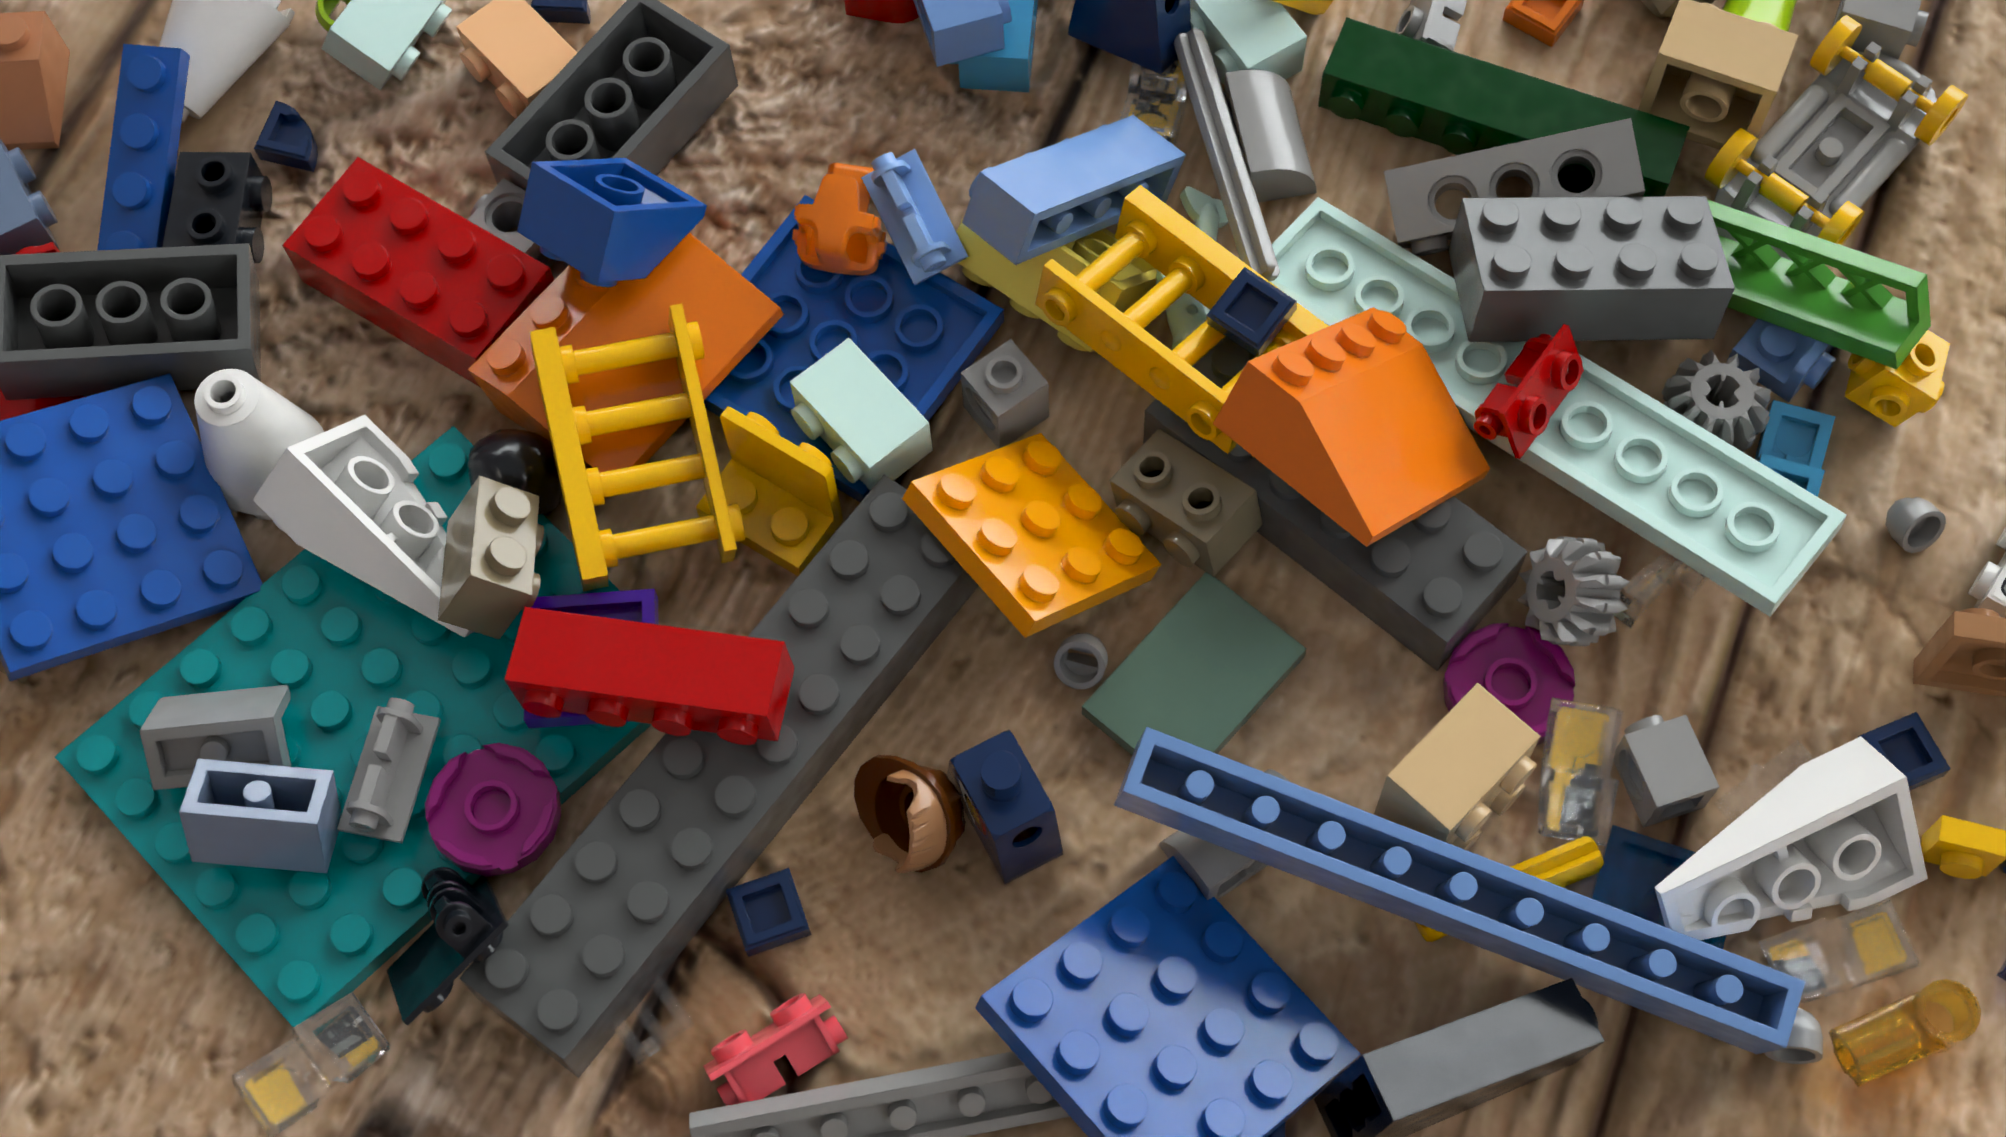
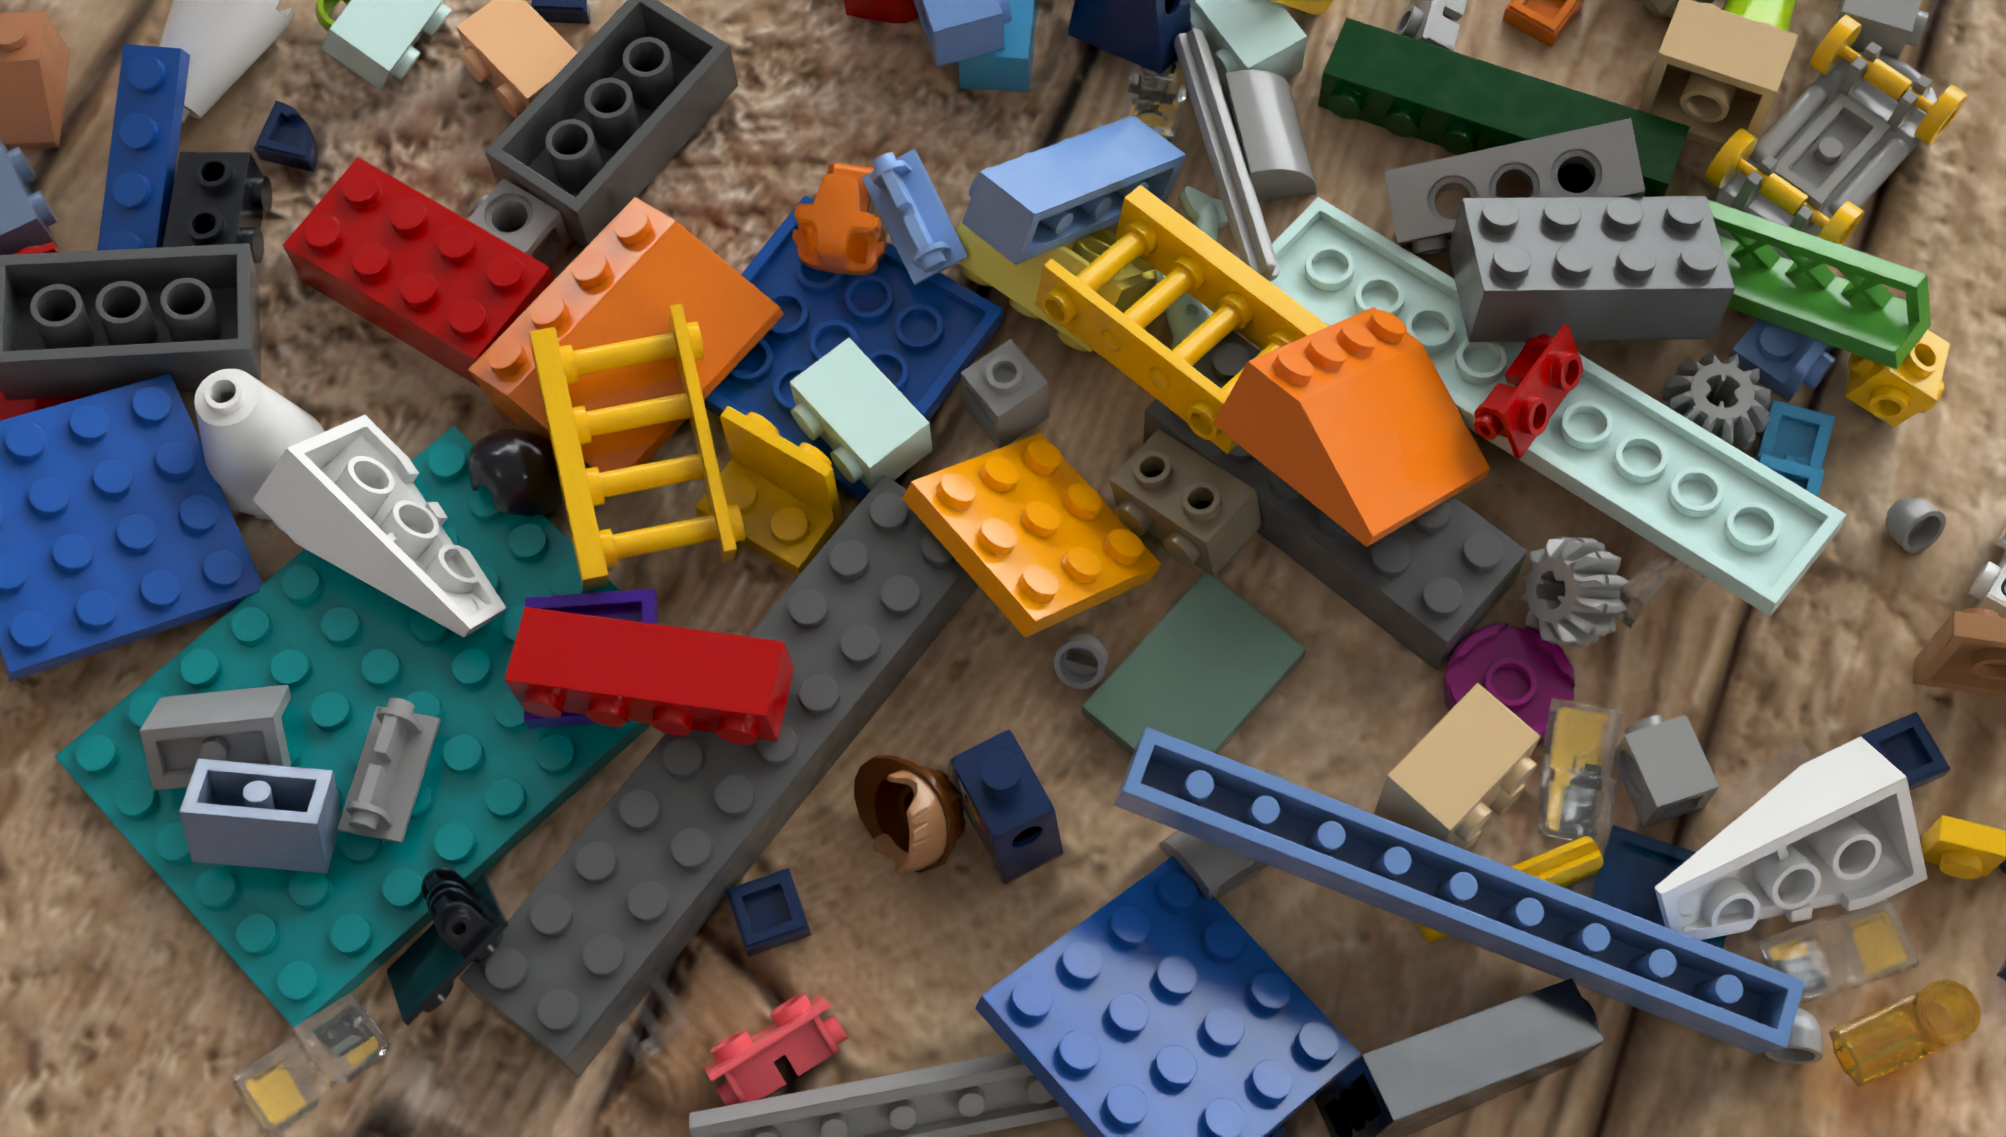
magenta tile [425,743,562,877] -> none
dark tan brick [438,475,544,639] -> none
blue slope [517,158,707,287] -> none
dark blue tile [1206,267,1297,357] -> none

